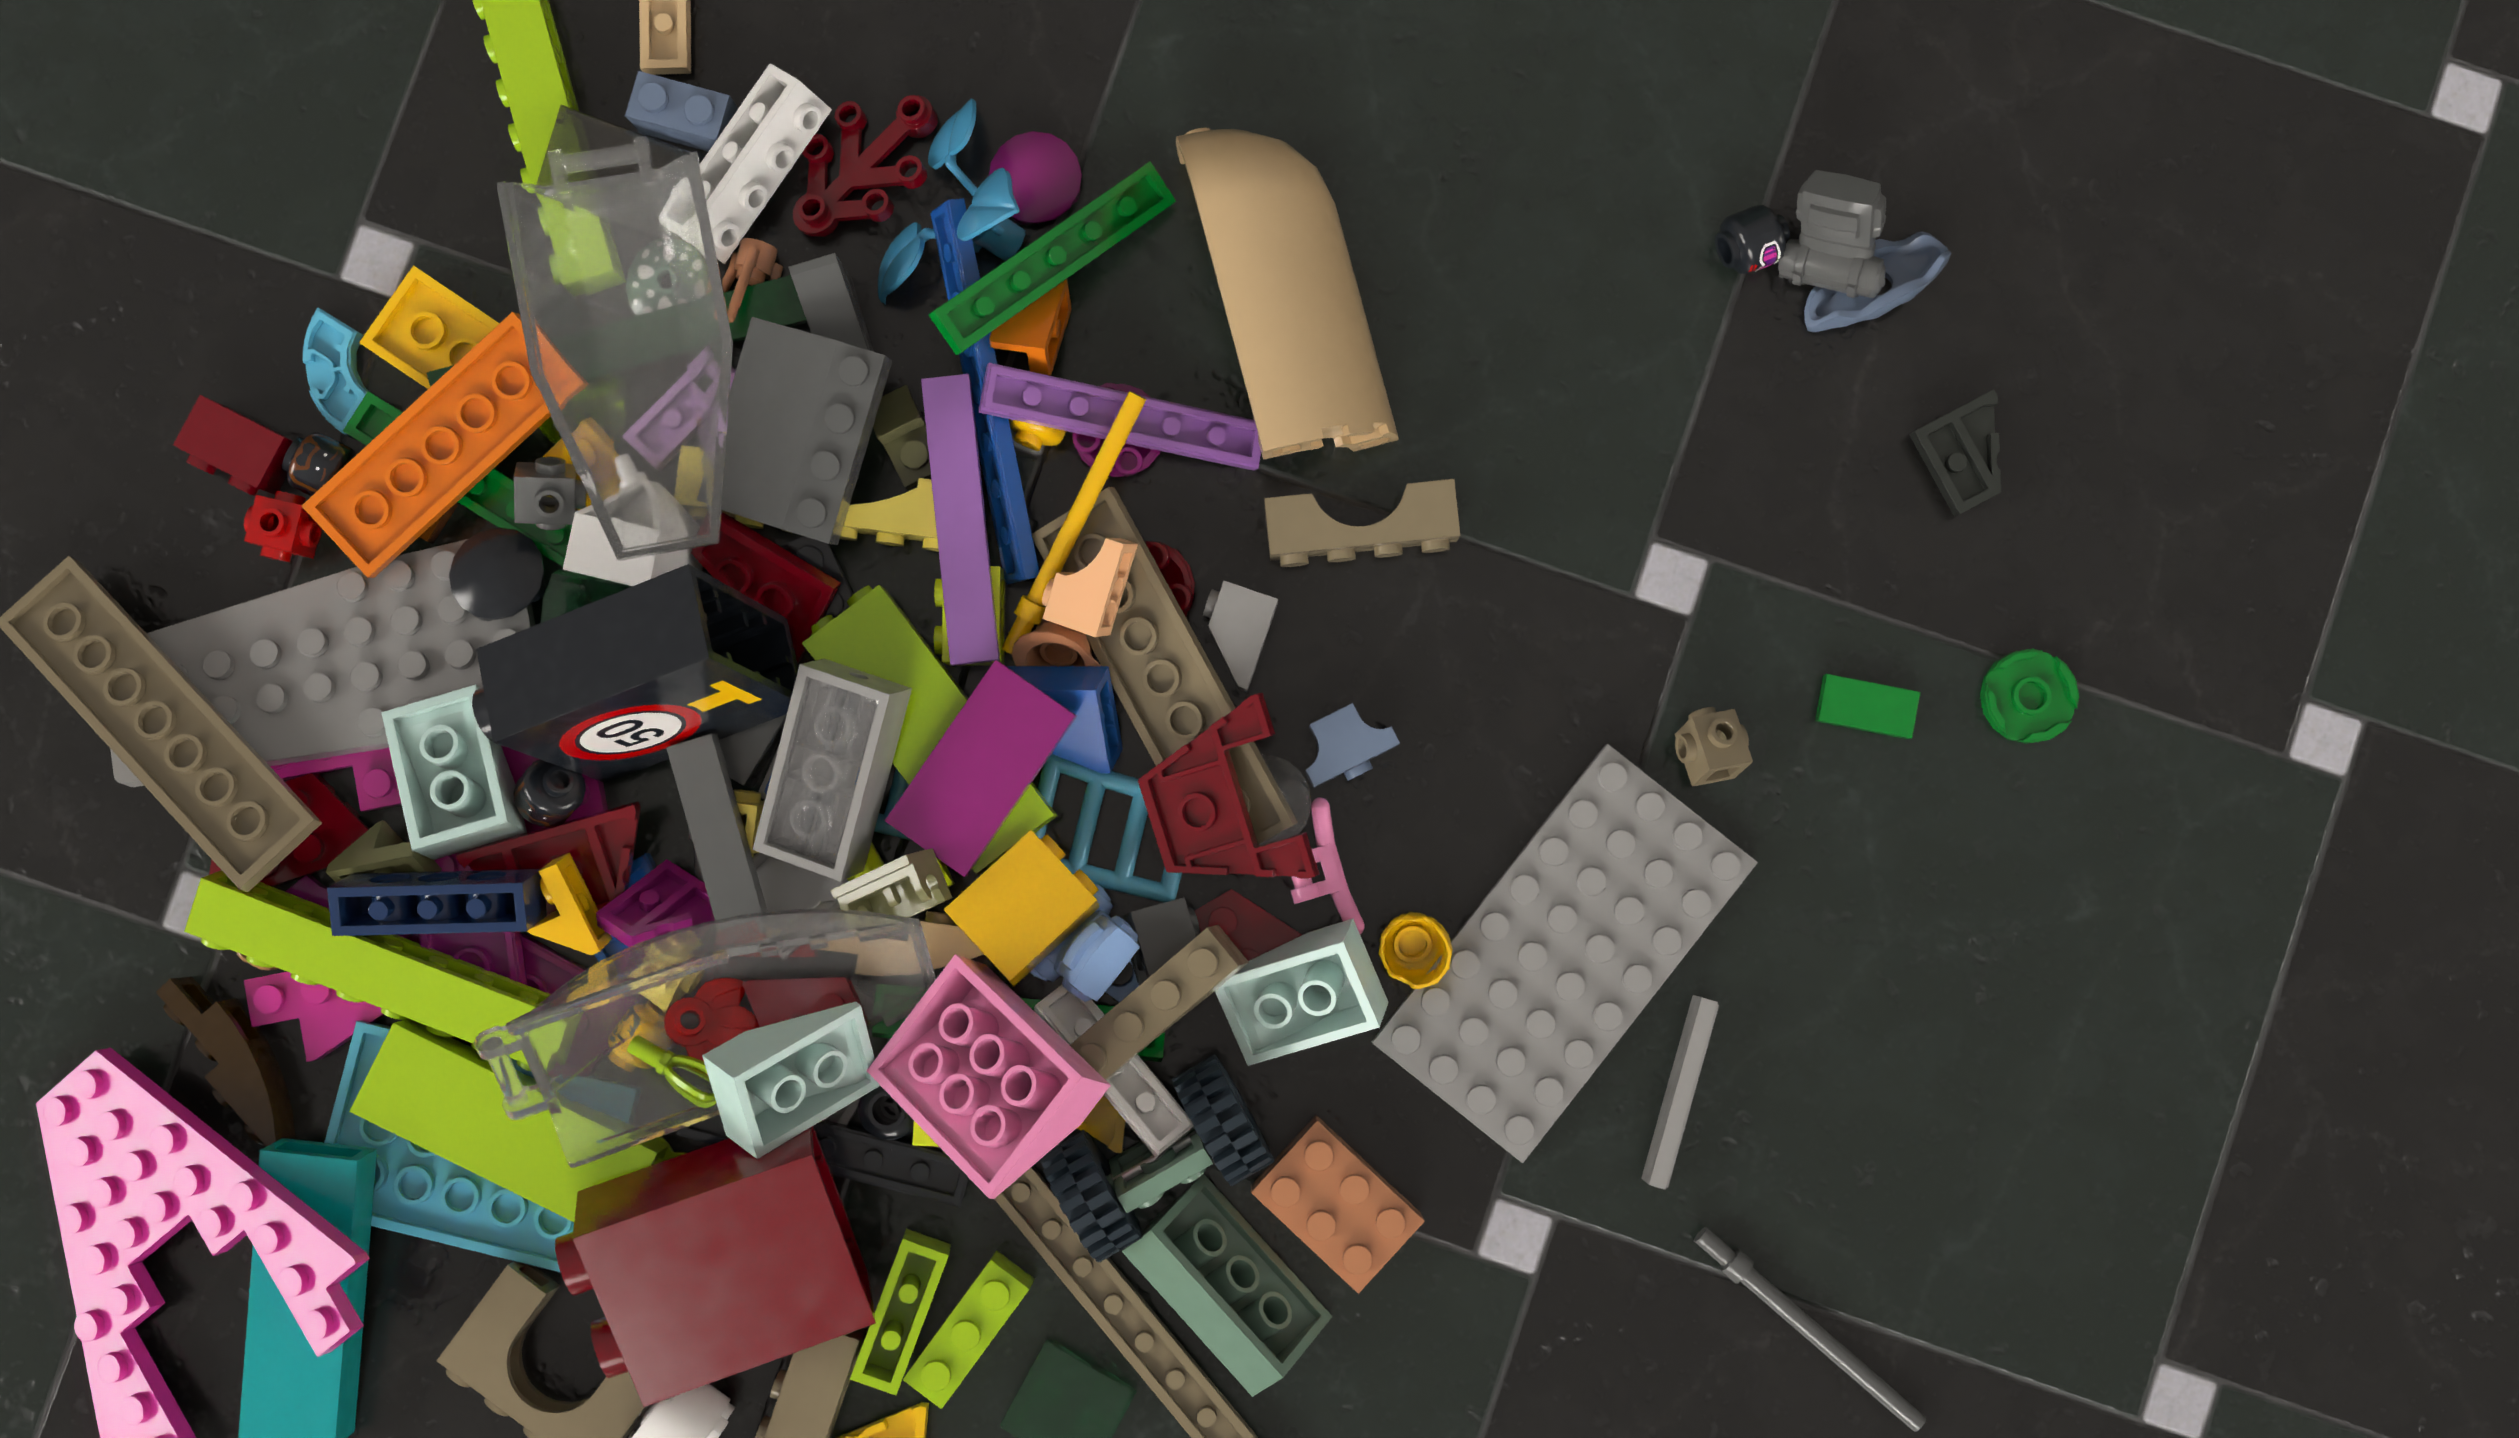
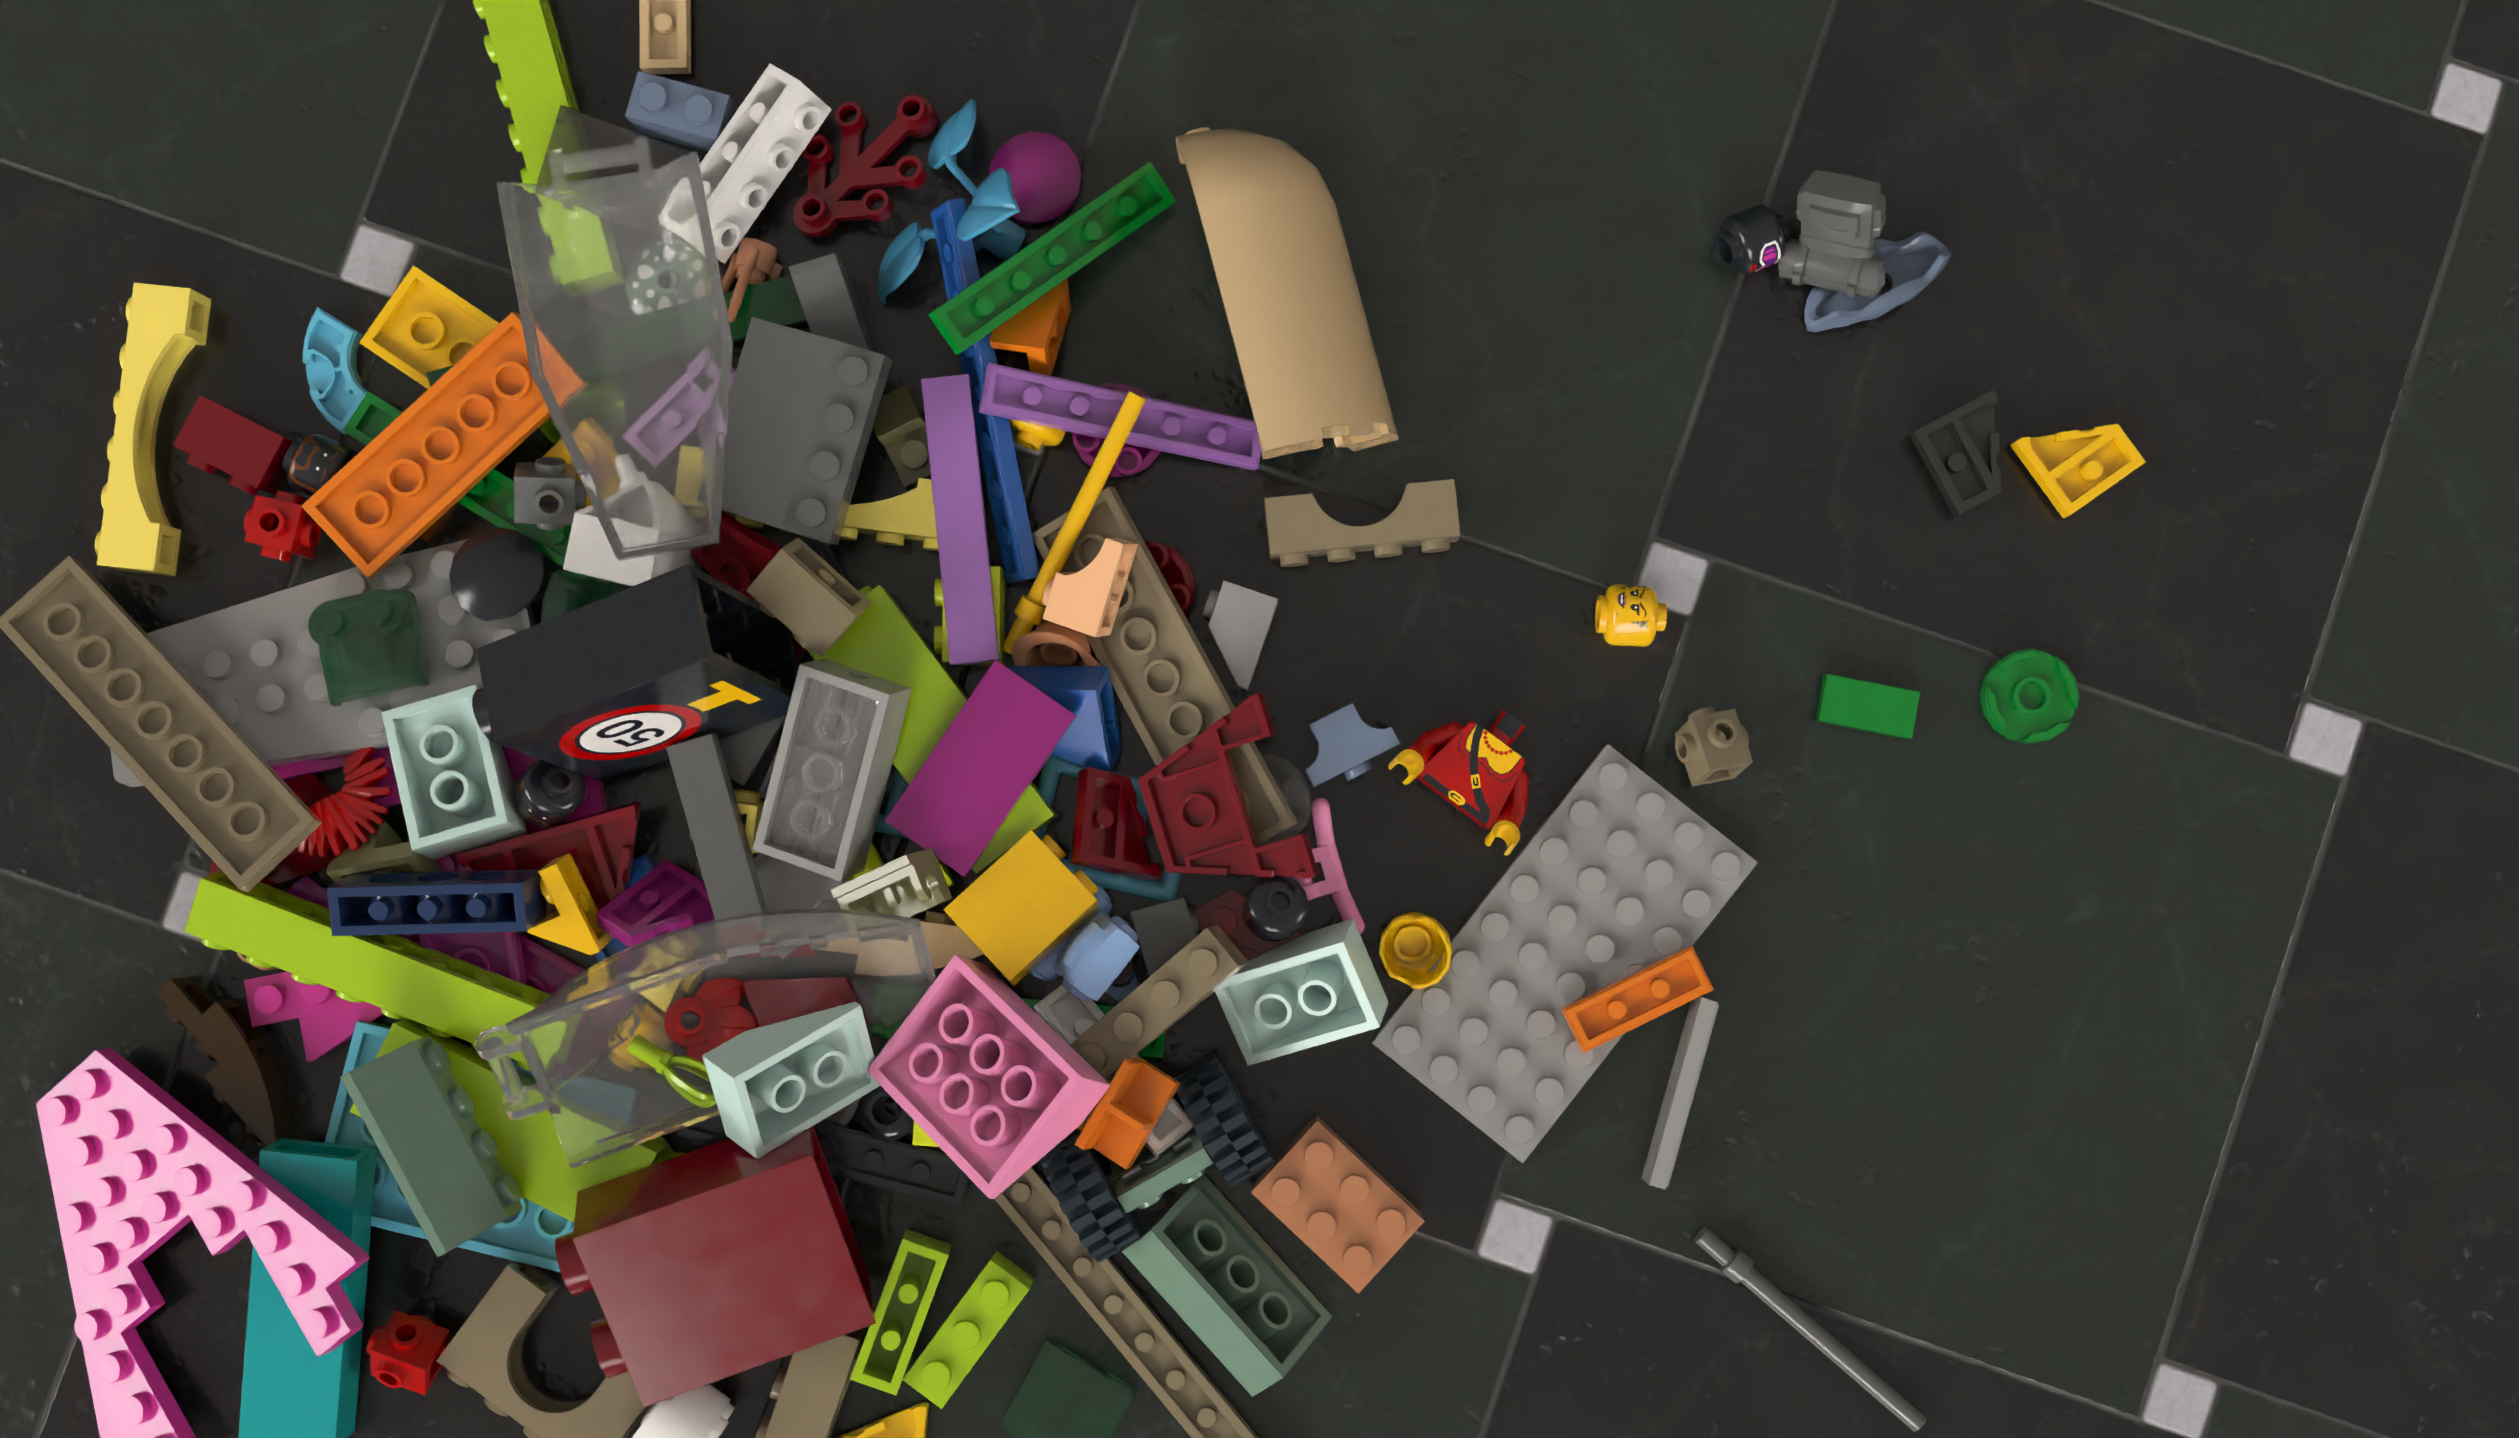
none -> light yellow arch [95,283,211,576]
none -> red hair [298,747,392,857]
none -> clear green slope [308,589,429,707]
none -> sand green slope [340,1036,524,1257]
none -> red brick [366,1310,450,1395]
none -> dark tan brick [746,537,872,657]
none -> dark red wing [1070,767,1161,881]
none -> orange panel [1075,1057,1181,1169]
none -> black head [1242,876,1309,942]
none -> torso [1388,710,1529,856]
none -> orange tile [1561,945,1714,1053]
none -> yellow head [1595,584,1667,647]
none -> yellow wing [2010,424,2146,518]

